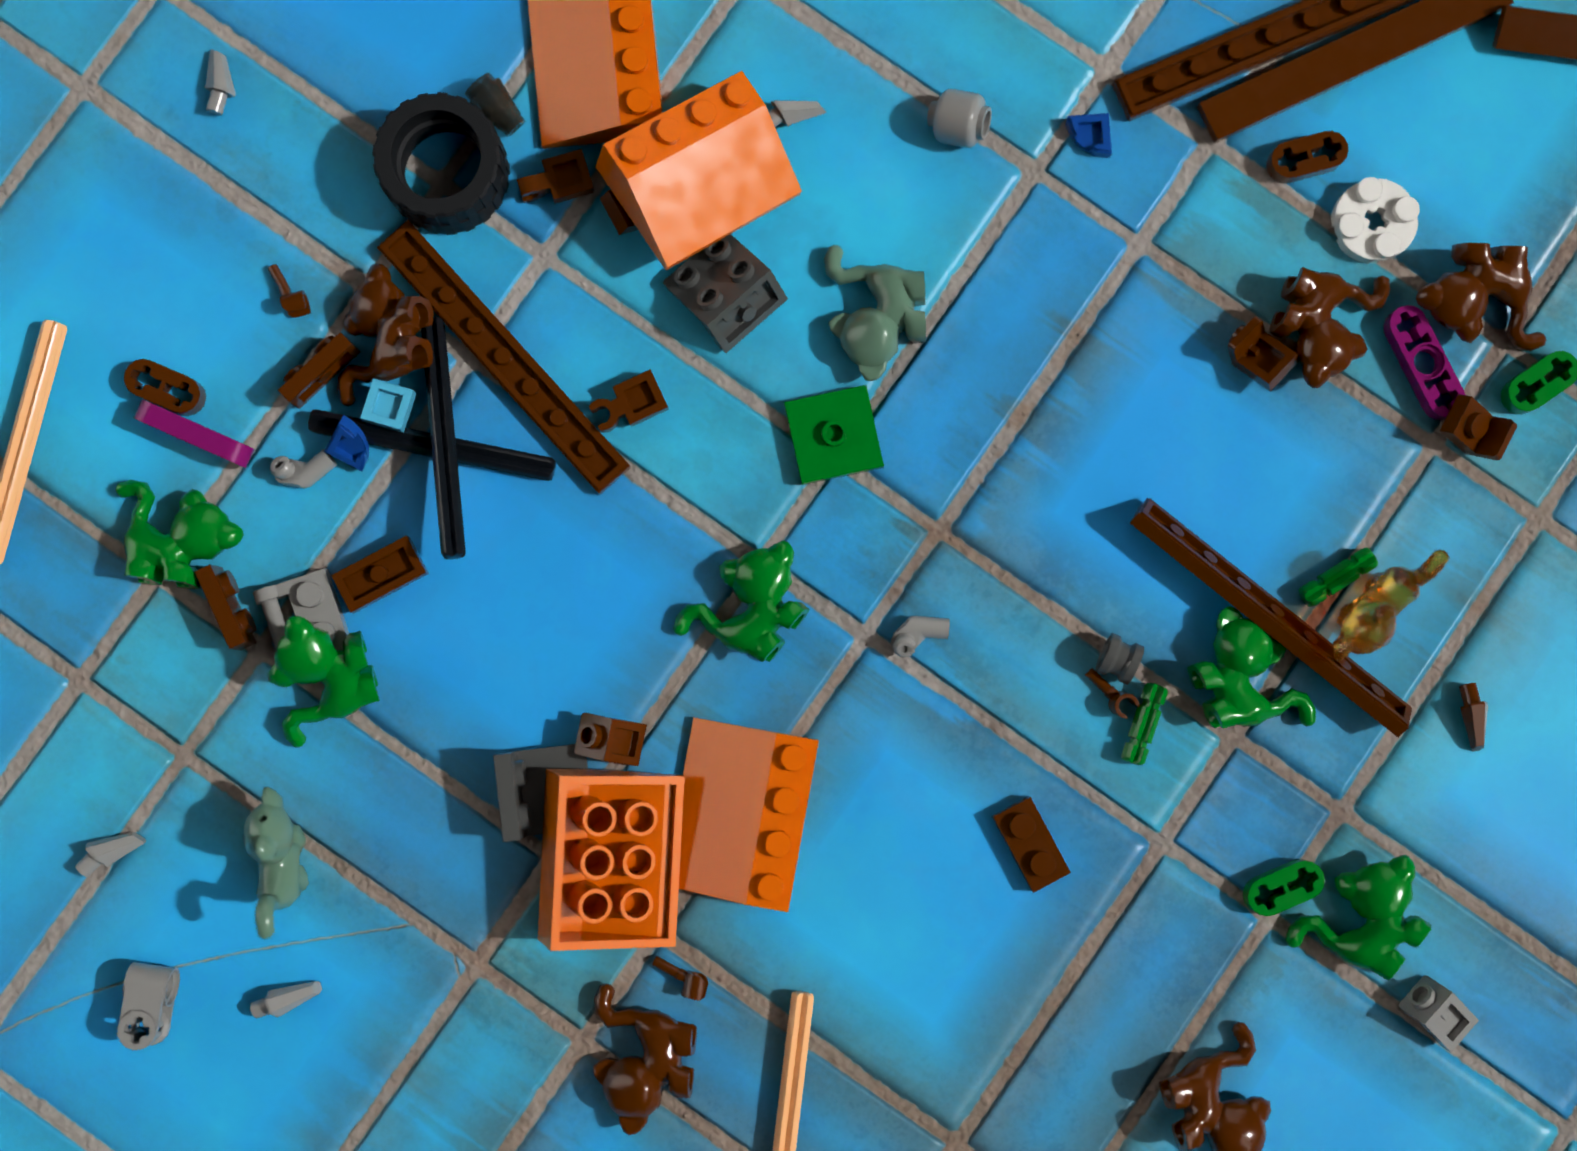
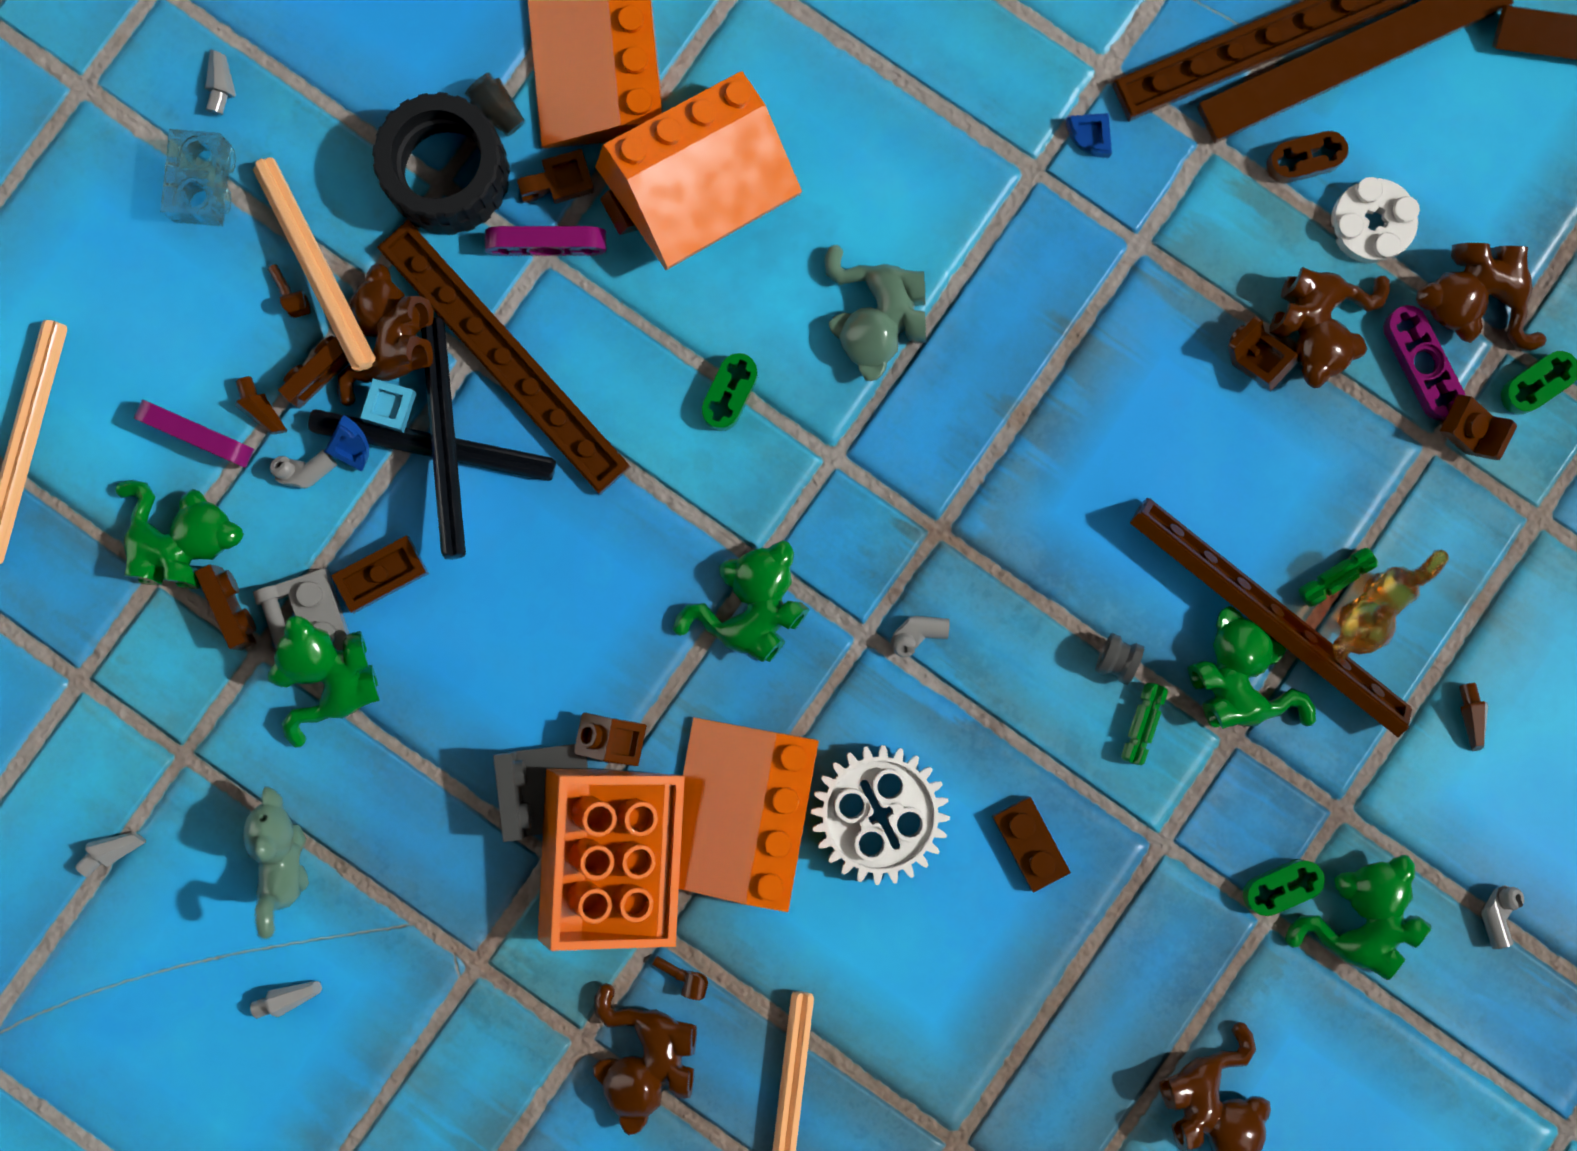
light grey piece [117,962,180,1050] -> none
reddish brown beam [124,359,206,416] -> none
reddish brown plate [589,369,669,433] -> none
dark grey bracket [663,234,788,353] -> none
light grey bar [768,100,826,127] -> none
green plate [784,385,884,485] -> none
light grey head [927,89,992,148] -> none
reddish brown hand [1085,668,1139,719] -> none
light grey bracket [1399,975,1479,1052] -> none
none -> clear light blue brick [160,129,236,226]
none -> reddish brown bar [235,376,287,434]
none -> light nougat axle [253,157,375,372]
none -> magenta beam [485,226,606,256]
none -> green beam [702,353,758,431]
none -> white gear [811,745,950,885]
none -> light grey arm [1481,885,1524,949]

